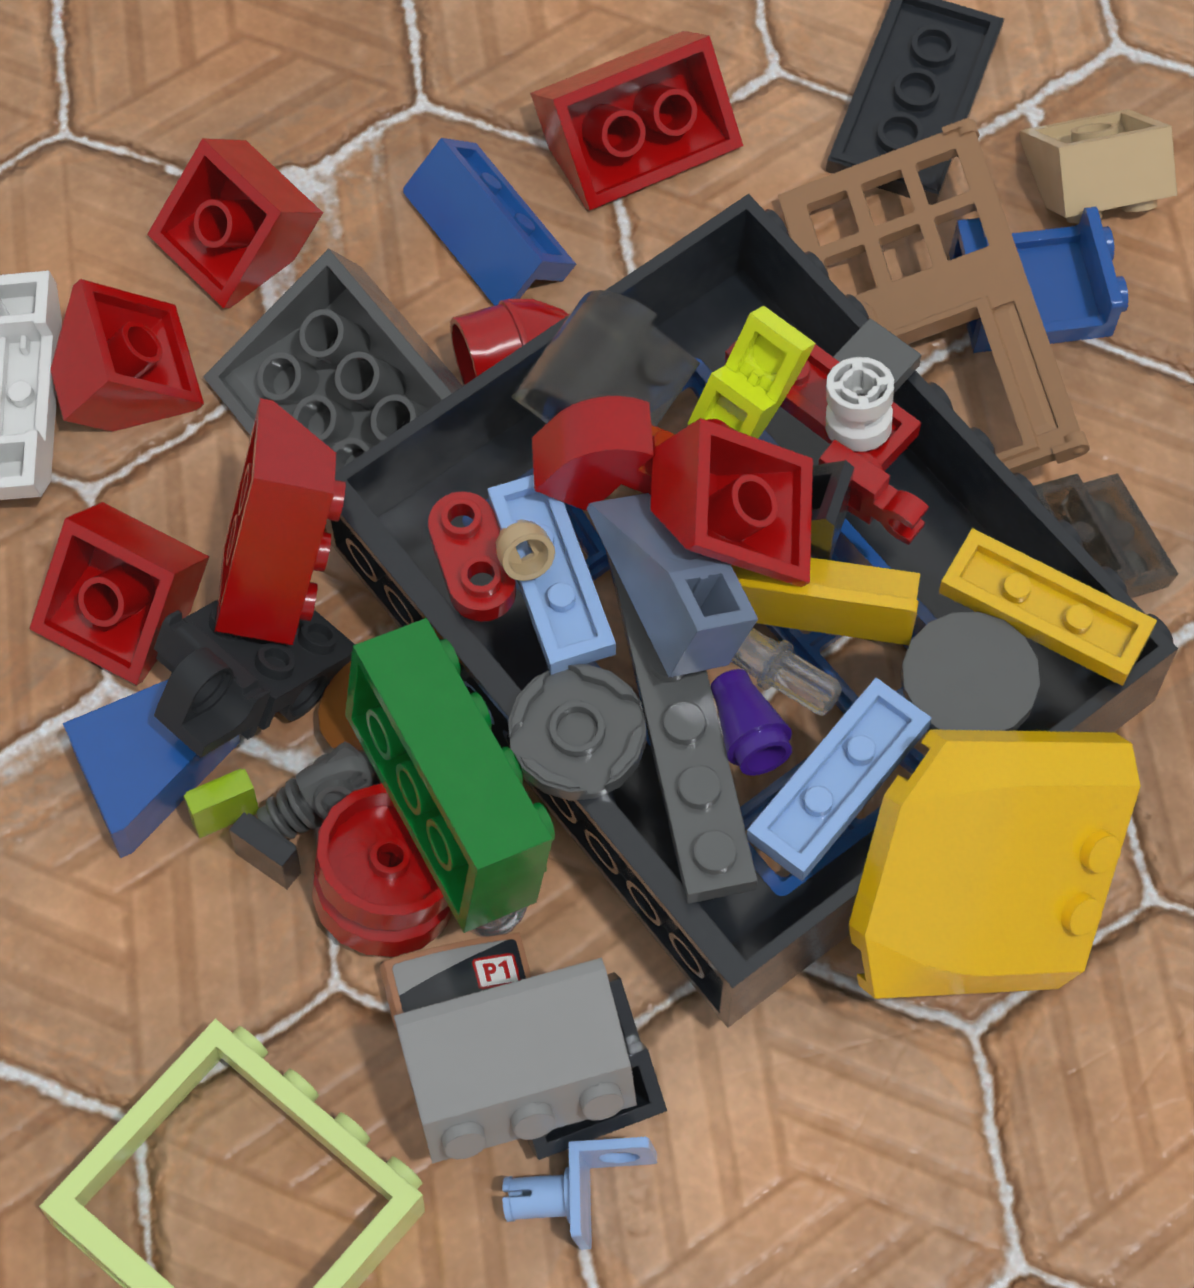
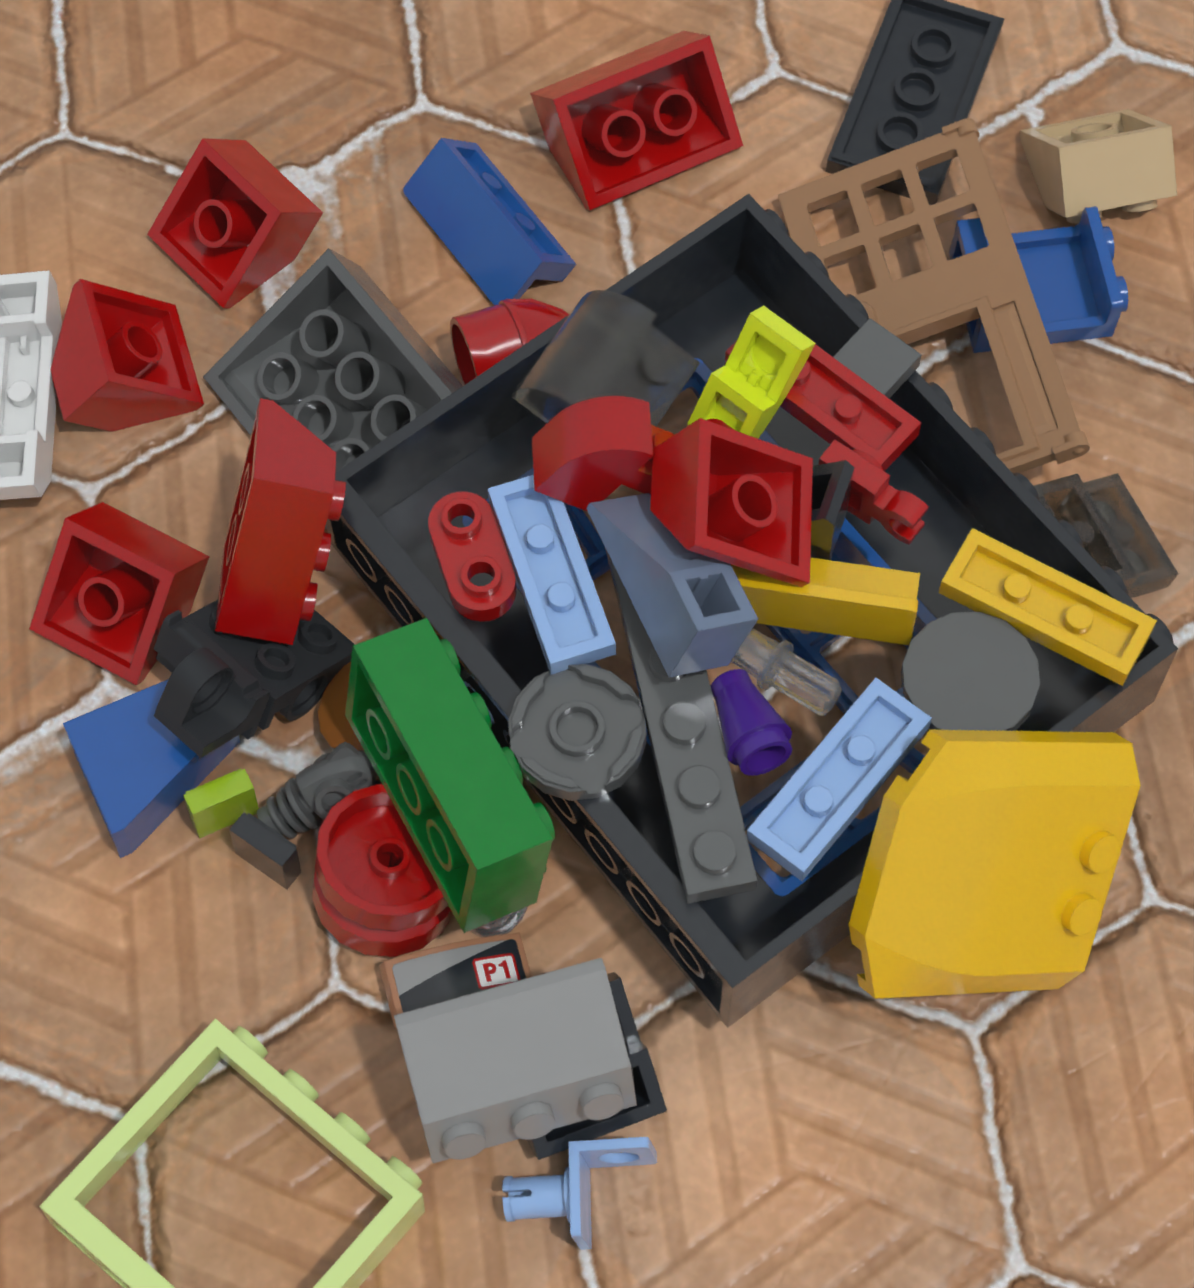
tan hinge [496,519,555,581] -> none
white wheel [826,357,894,452] -> none

